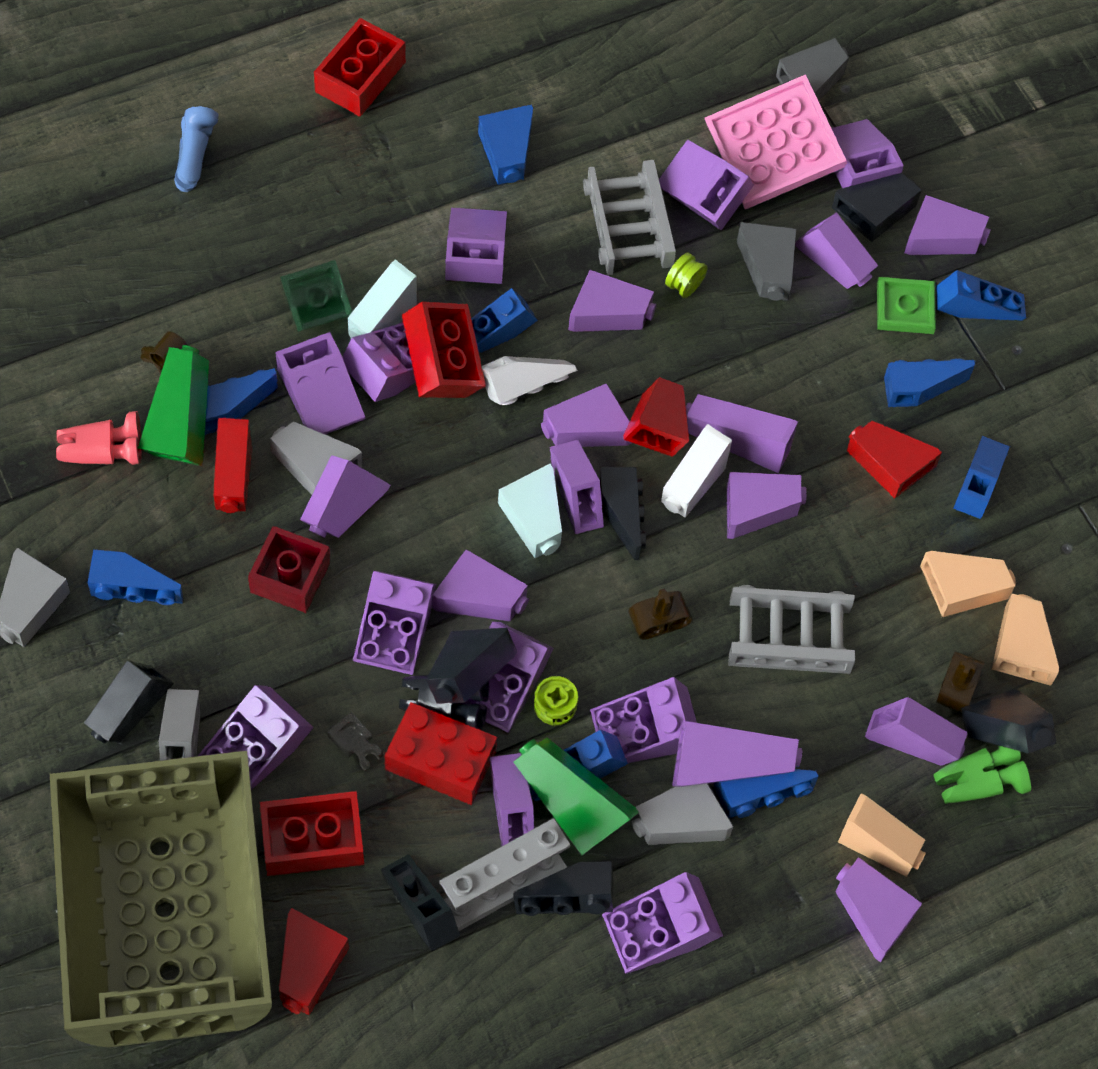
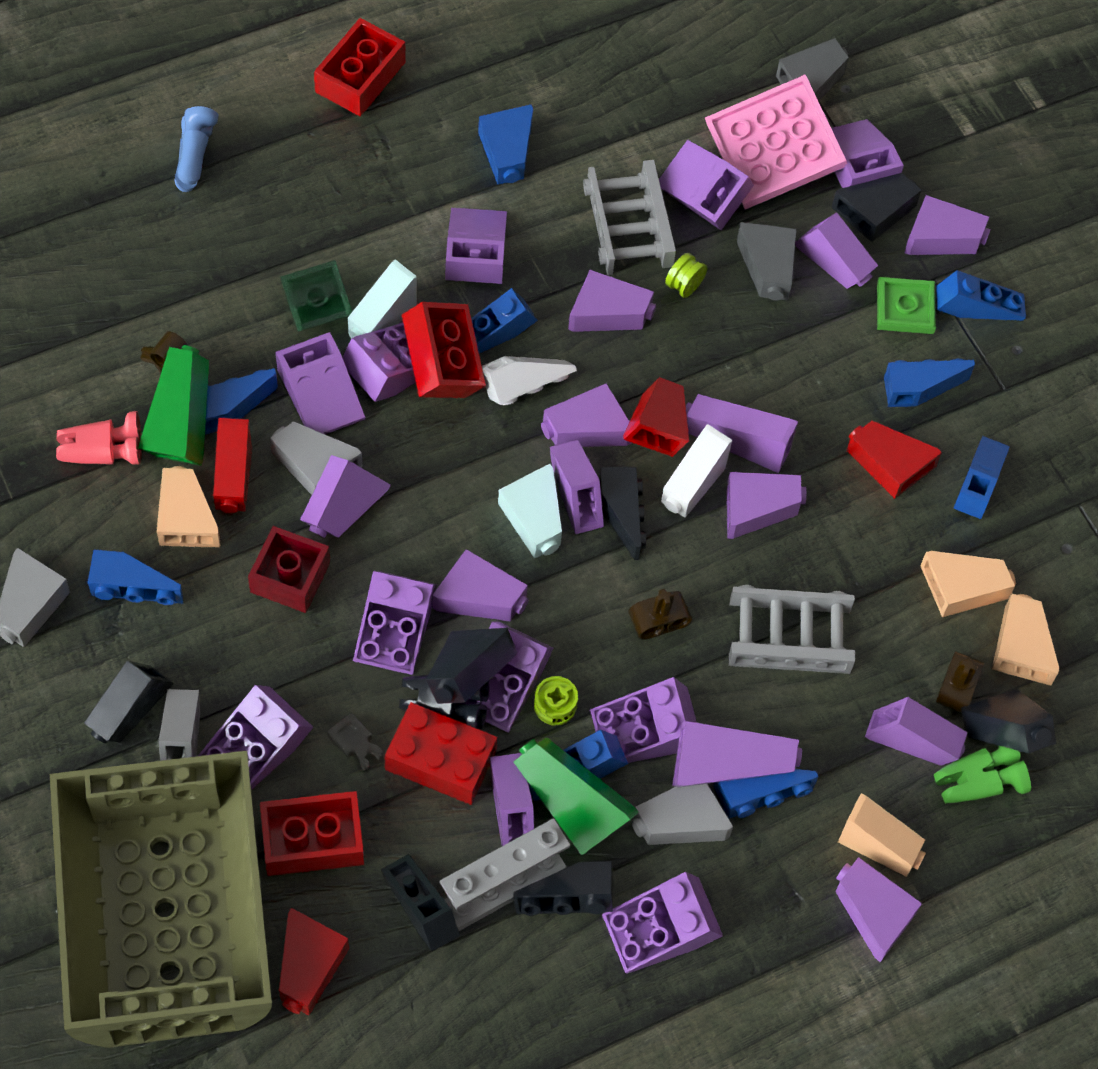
none -> light nougat slope [157,466,220,547]

